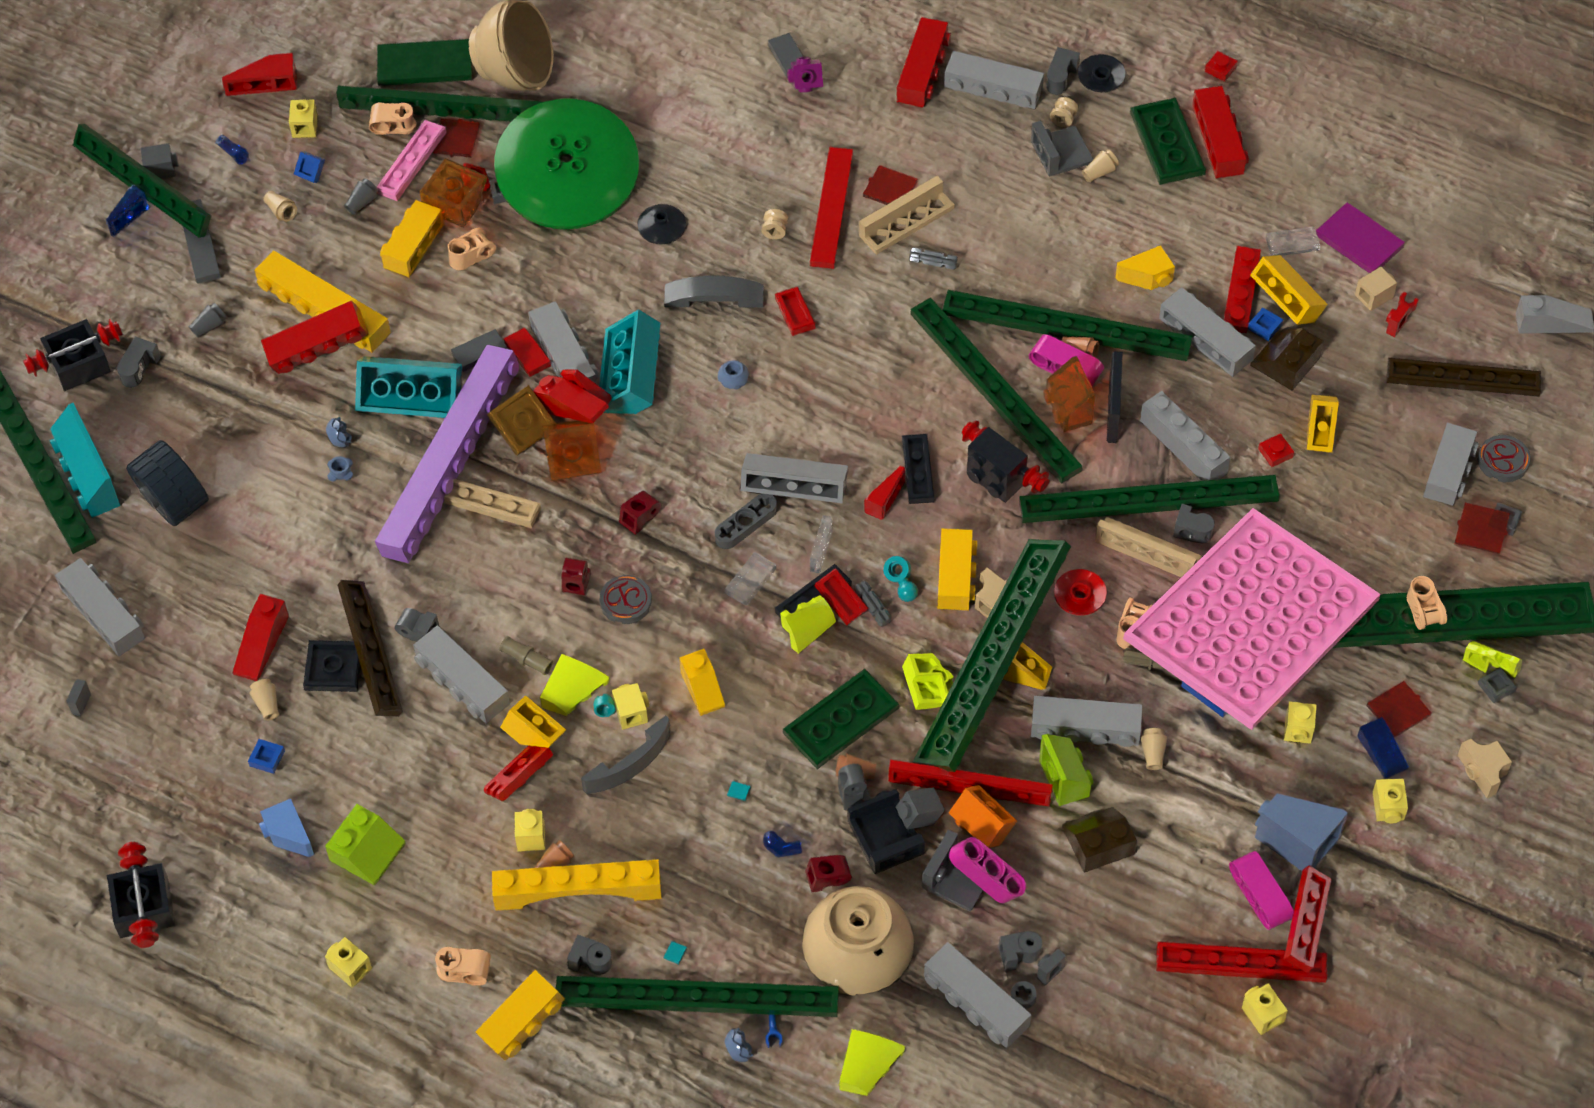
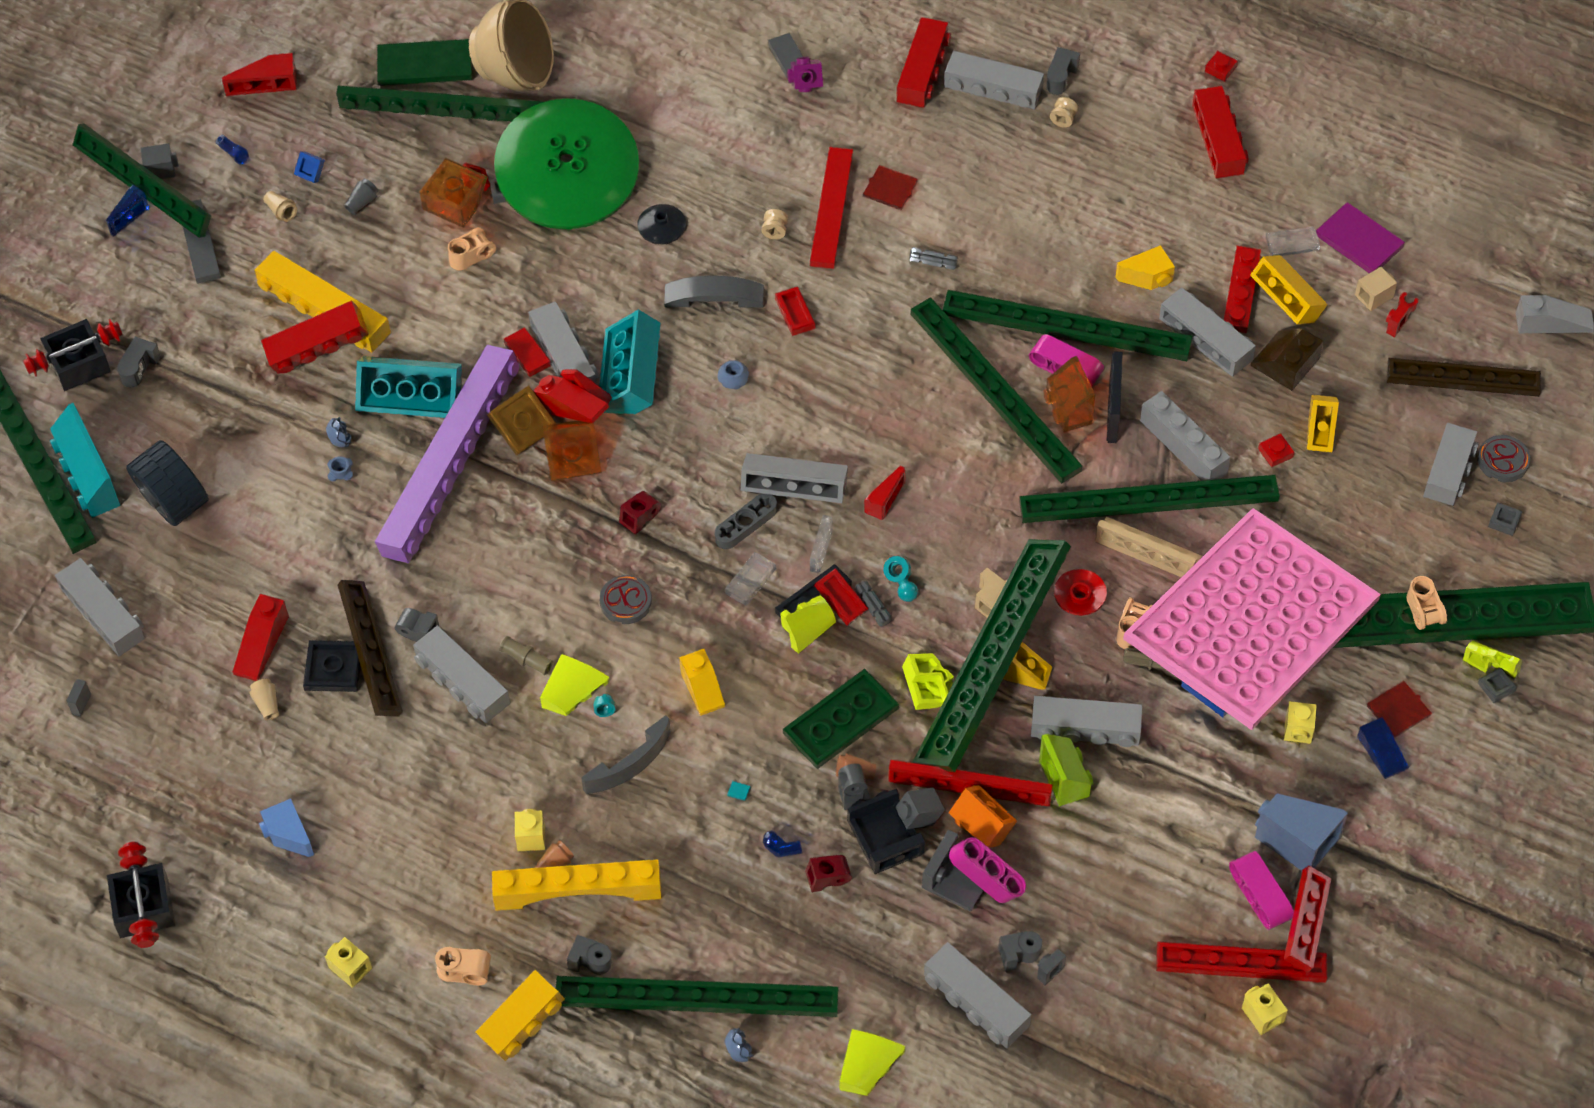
dark grey cone [188,303,227,338] -> none
blue plate [248,739,285,774] -> none
light yellow brick [289,99,318,138] -> none
lime slope [325,804,406,886] -> none
light nougat piece [369,103,417,135] -> none
bright pink tile [377,120,447,201] -> none
yellow brick [380,200,444,277] -> none
clear red piece [432,118,480,158] -> none
tan tile [443,479,541,528] -> none
dark grey tile [451,329,507,372] -> none
red hinge [484,746,553,801] -> none
yellow slope [500,695,566,748] -> none
dark red leg [561,558,591,596] -> none
light yellow brick [612,683,649,730] -> none
teal window [663,941,687,965] -> none
blue hand [765,1015,783,1048] -> none
tan piece [802,886,914,996] -> none
tan fence [859,176,954,255] -> none
black tile [902,434,934,504] -> none
yellow brick [937,528,977,610] -> none
black brick [962,421,1050,503] -> none
dark grey bush [1011,981,1037,1009] -> none
dark grey bracket [1031,121,1093,177] -> none
nougat cone [1062,337,1099,358] -> none
dark brown slope [1062,807,1137,873] -> none
black dish [1078,54,1125,93] -> none
tan cone [1082,150,1119,182] -> none
dark green tile [1130,98,1206,185] -> none
tan cone [1140,728,1167,770] -> none
dark grey leg [1173,504,1214,544] -> none
blue plate [1248,307,1283,342] -> none
light yellow brick [1373,779,1408,823] -> none
clear red piece [1454,502,1510,554] -> none
tan brick [1457,739,1512,798] -> none

